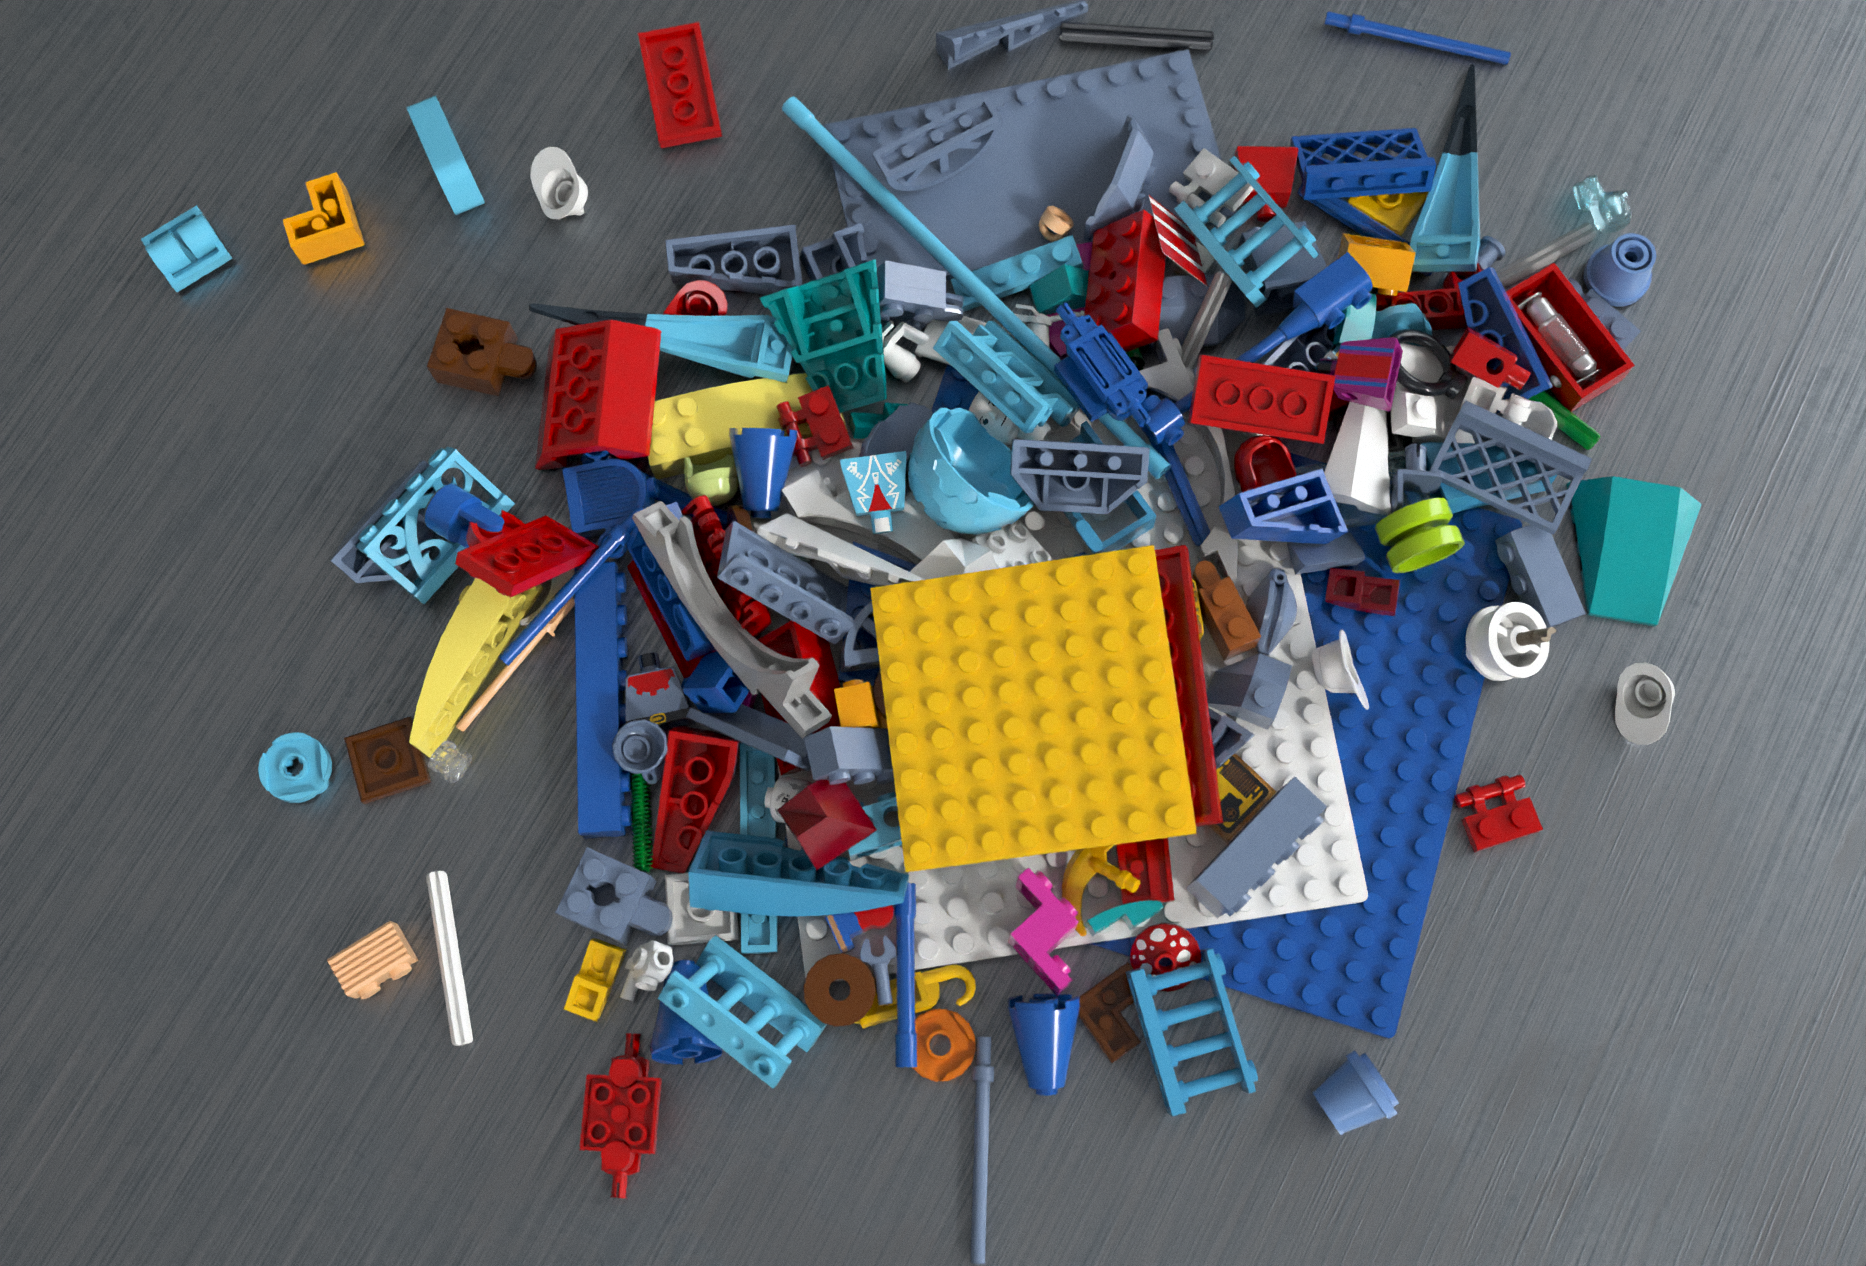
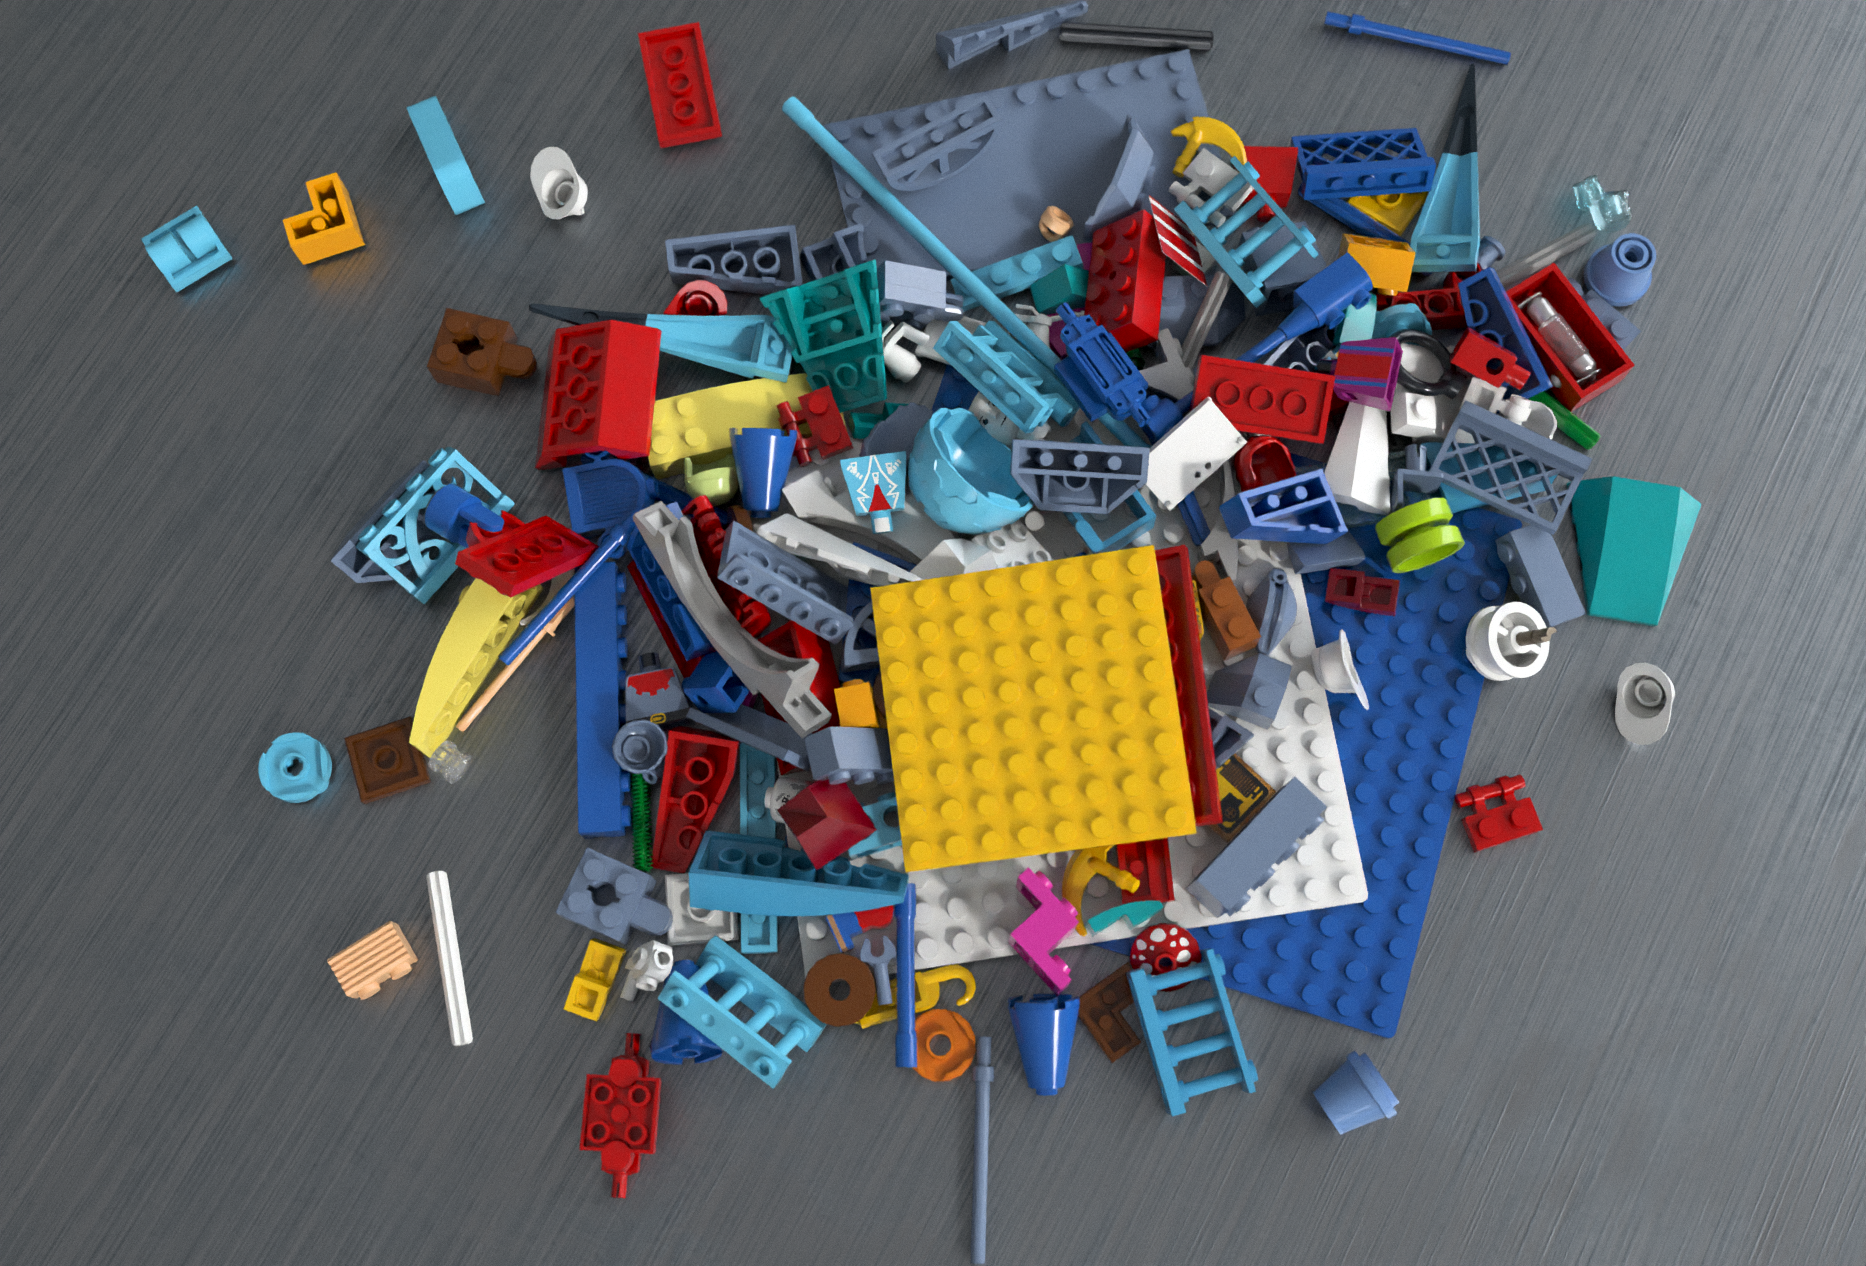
none -> white door [1146,397,1247,511]
none -> yellow piece [1171,117,1246,178]

